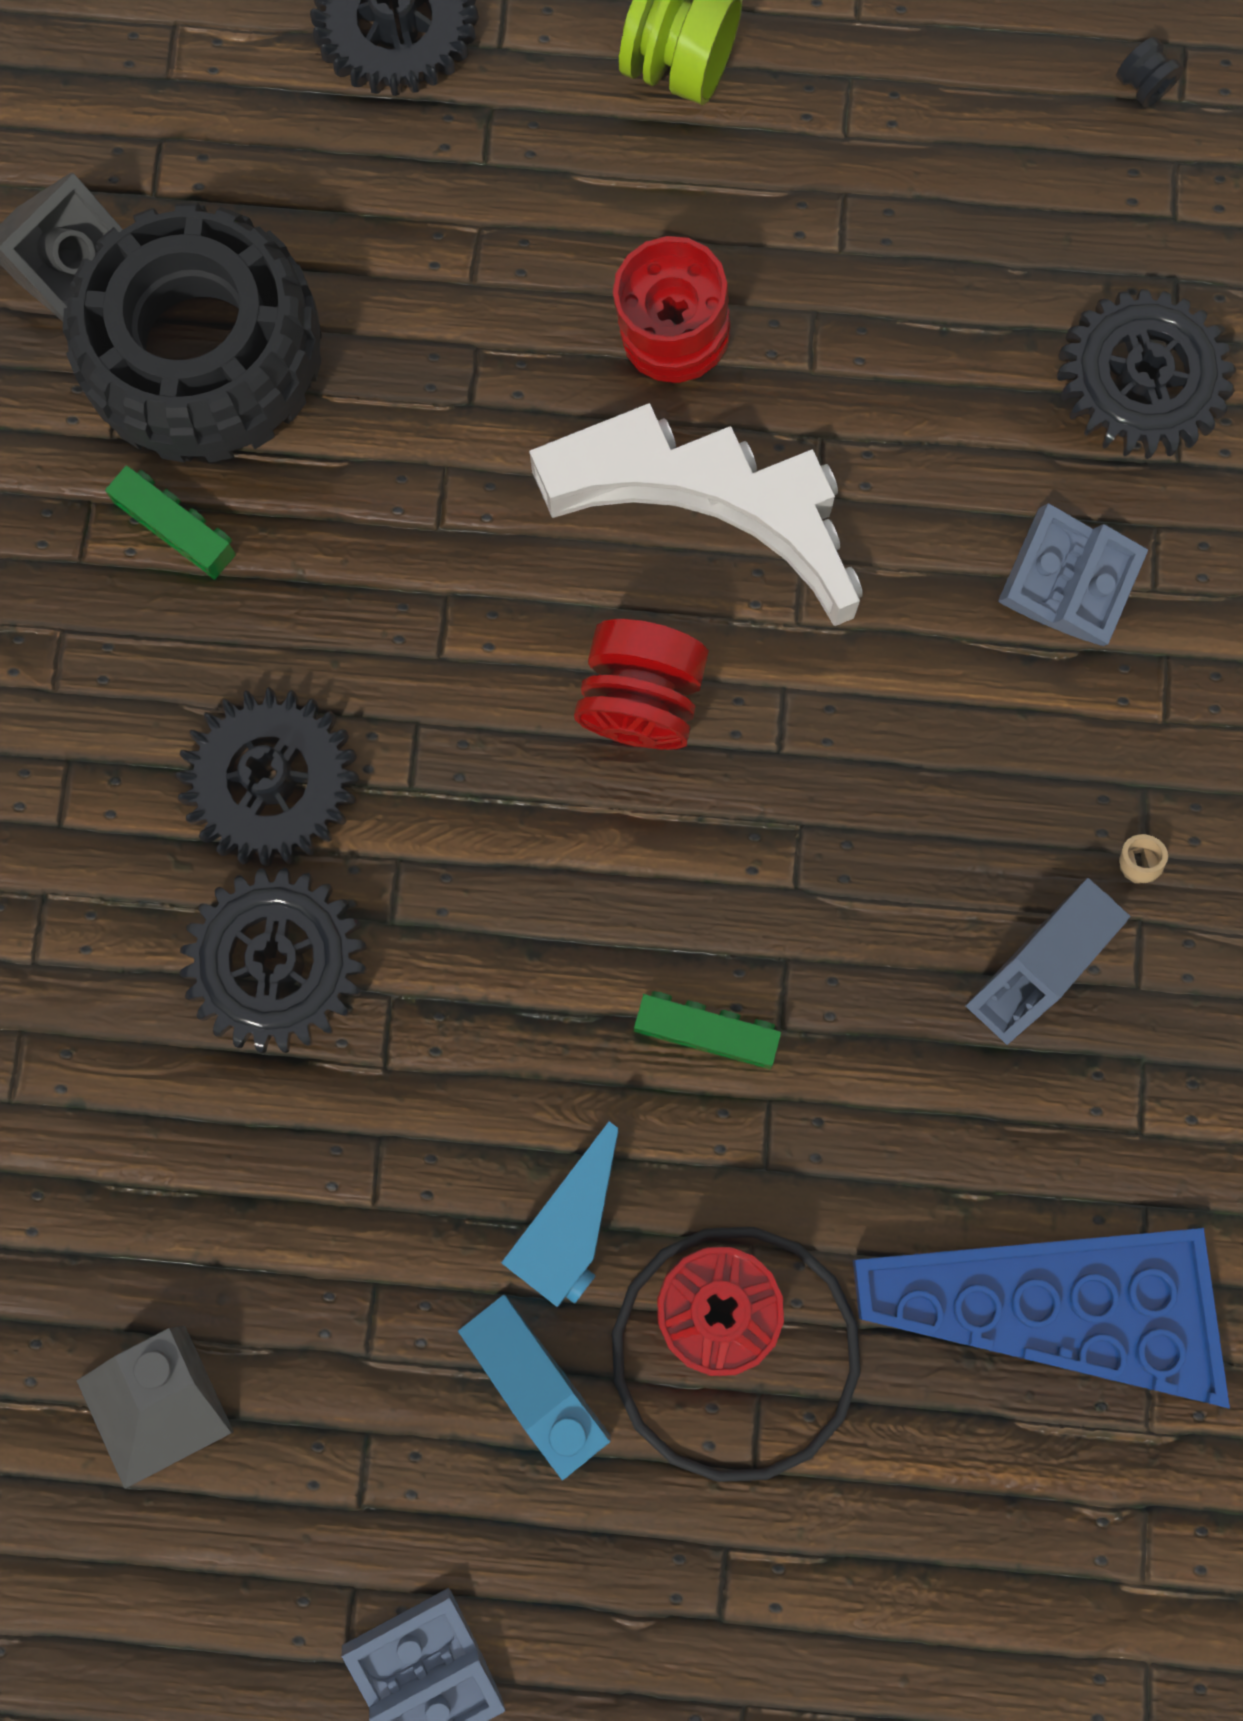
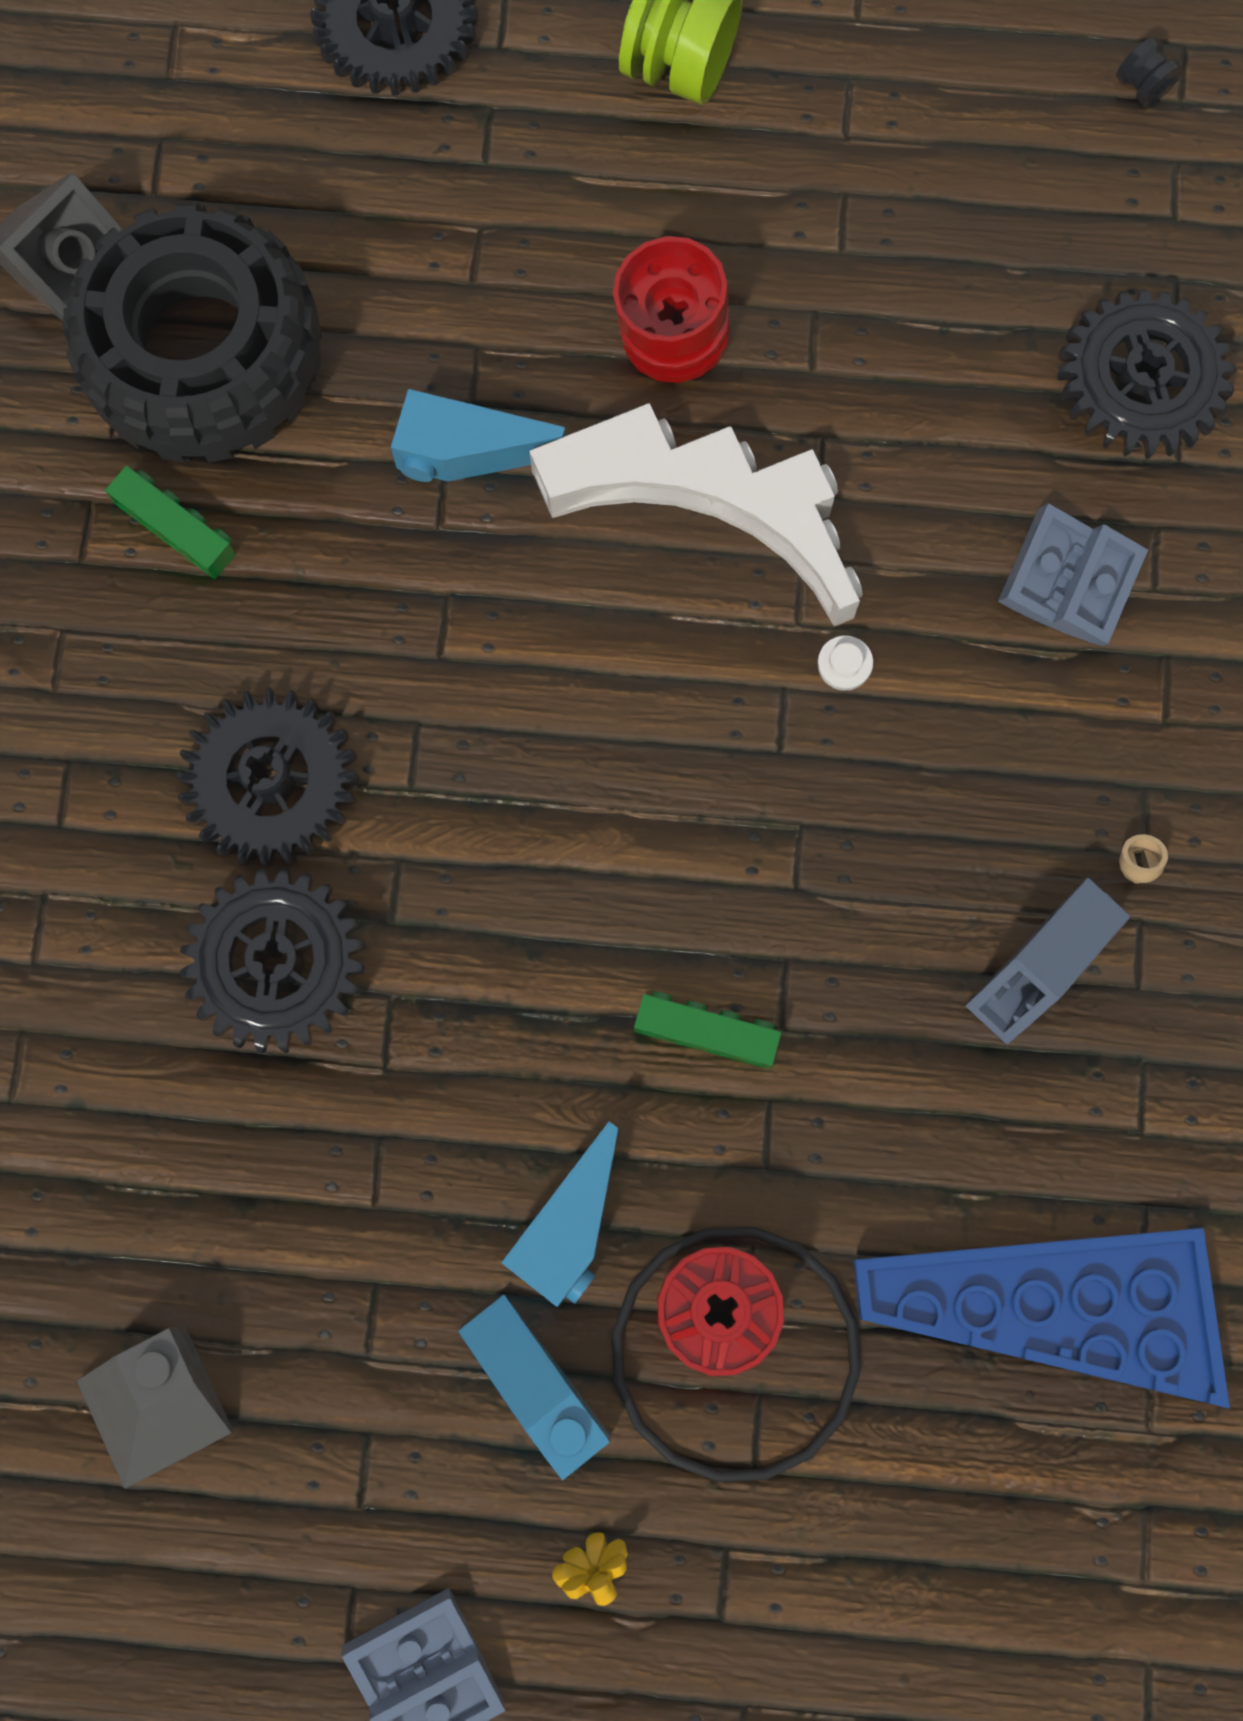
red wheel [574,619,709,750] -> none
none -> dark azure slope [390,389,566,482]
none -> yellow plant [552,1532,628,1606]
none -> white plate [818,636,873,690]

